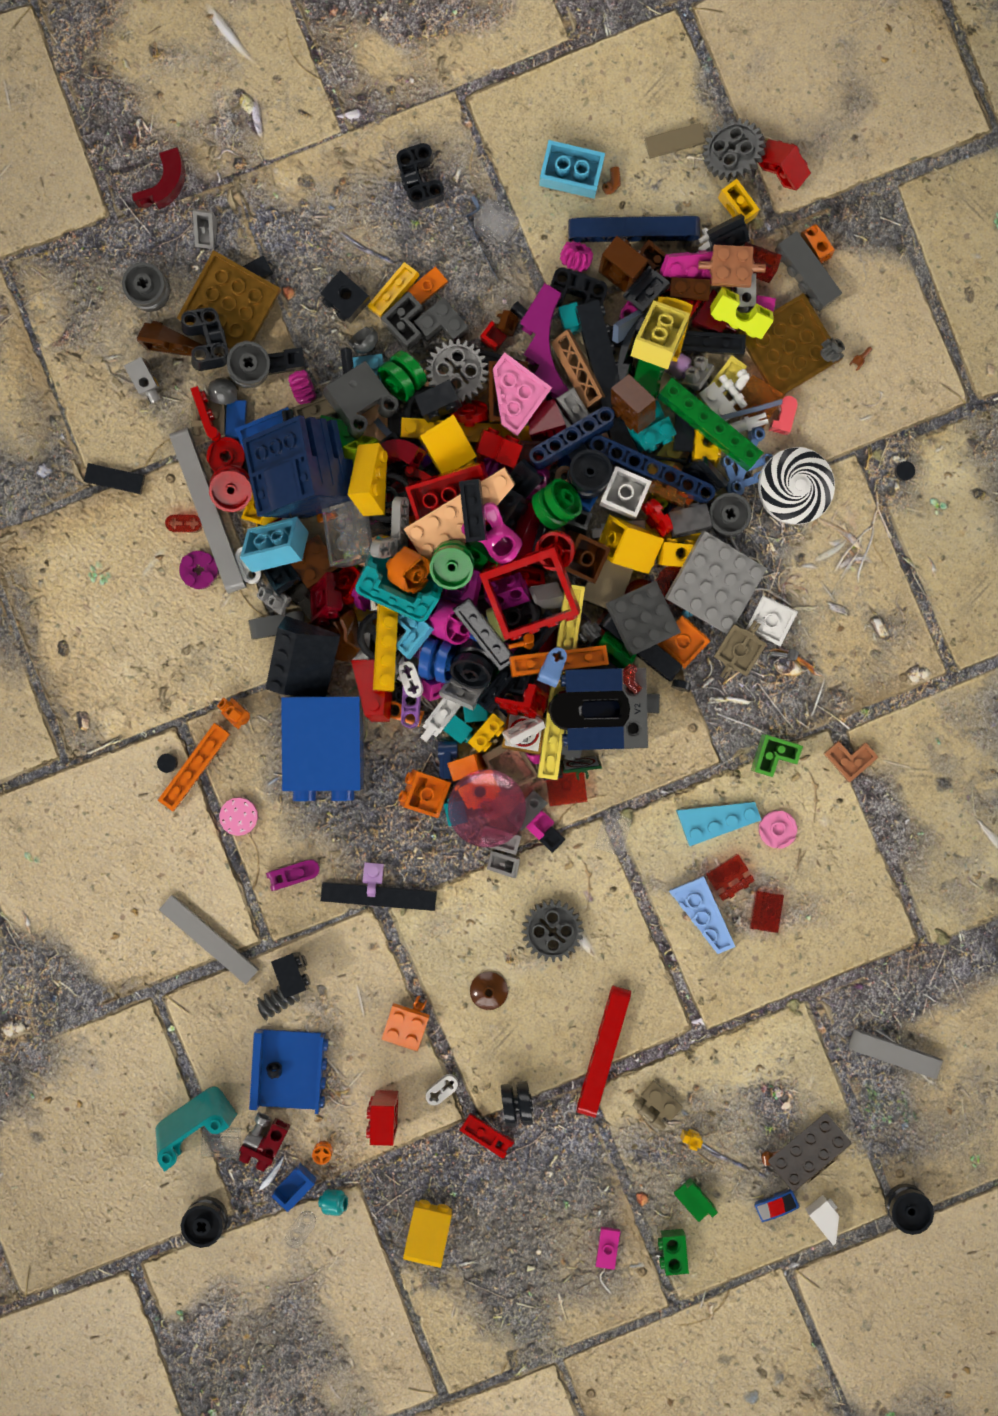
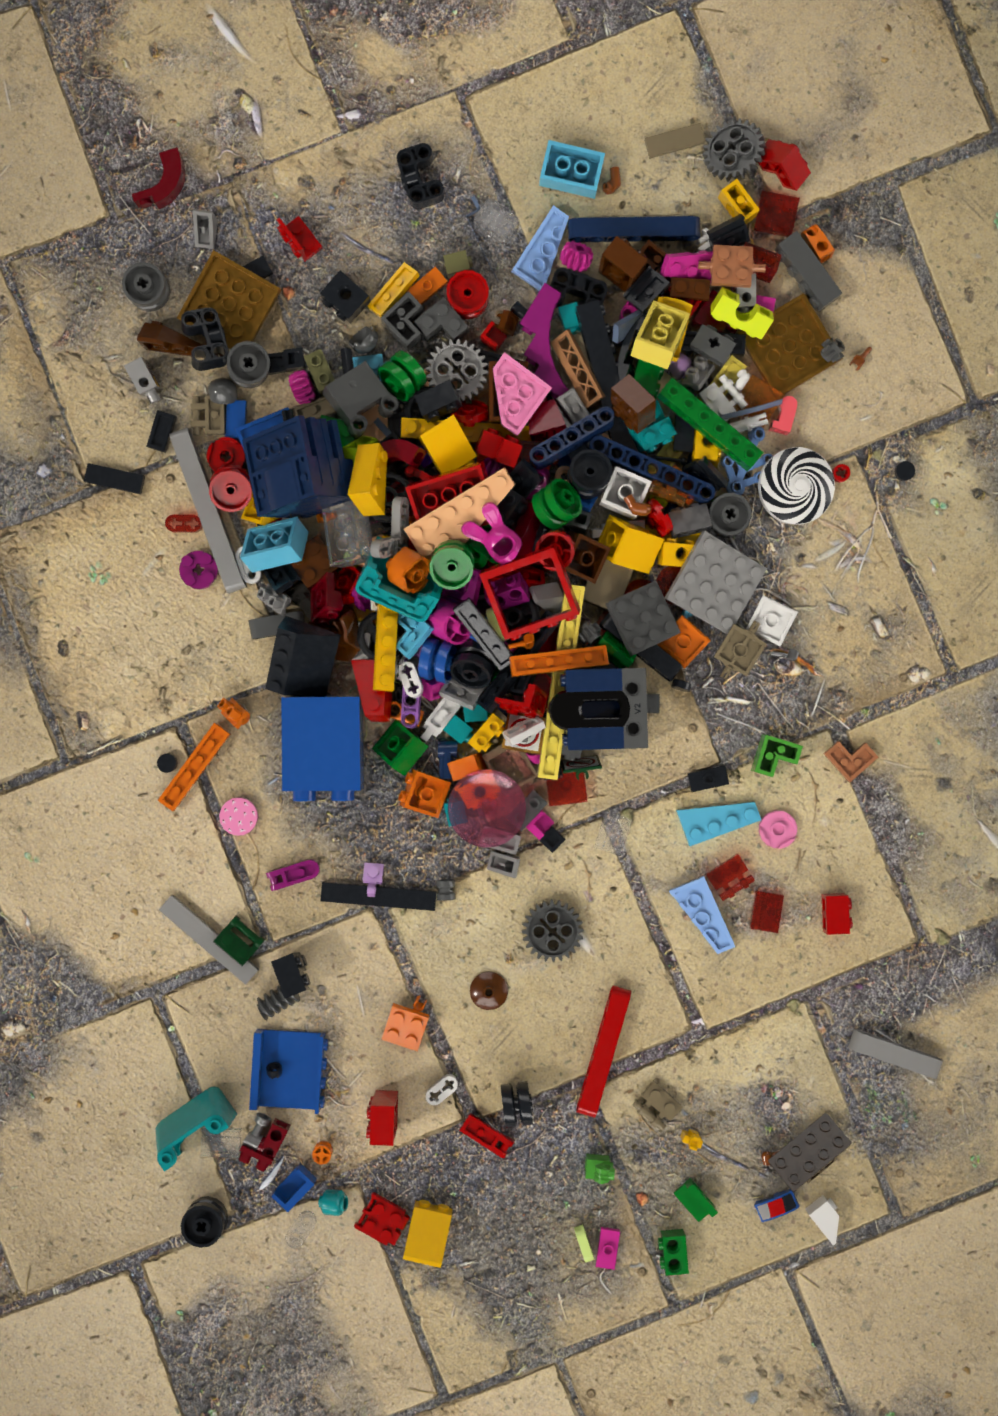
red plate [190,386,221,442] -> none
black plate [459,479,487,542] -> none
medium blue piece [537,647,567,688] -> none
clear red arm [623,664,642,695] -> none
black wheel [884,1183,934,1235] -> none
none -> black tile [146,410,177,453]
none -> dark green plate [213,915,265,966]
none -> red bracket [276,216,323,262]
none -> olive brick [304,349,335,396]
none -> red plate [354,1192,410,1246]
none -> green slope [372,719,429,776]
none -> dark grey wheel [436,879,456,901]
none -> olive brick [443,250,473,280]
none -> red wheel [446,270,489,319]
none -> light blue wing [511,205,569,291]
none -> yellowish green beam [574,1224,595,1263]
none -> bright green brick [584,1154,615,1184]
none -> dark orange arm [624,494,652,516]
none -> black plate [687,765,729,792]
none -> dark grey brick [689,324,736,368]
none -> clear red plate [753,190,800,237]
none -> red brick [821,893,853,935]
none -> red bush [832,464,851,483]

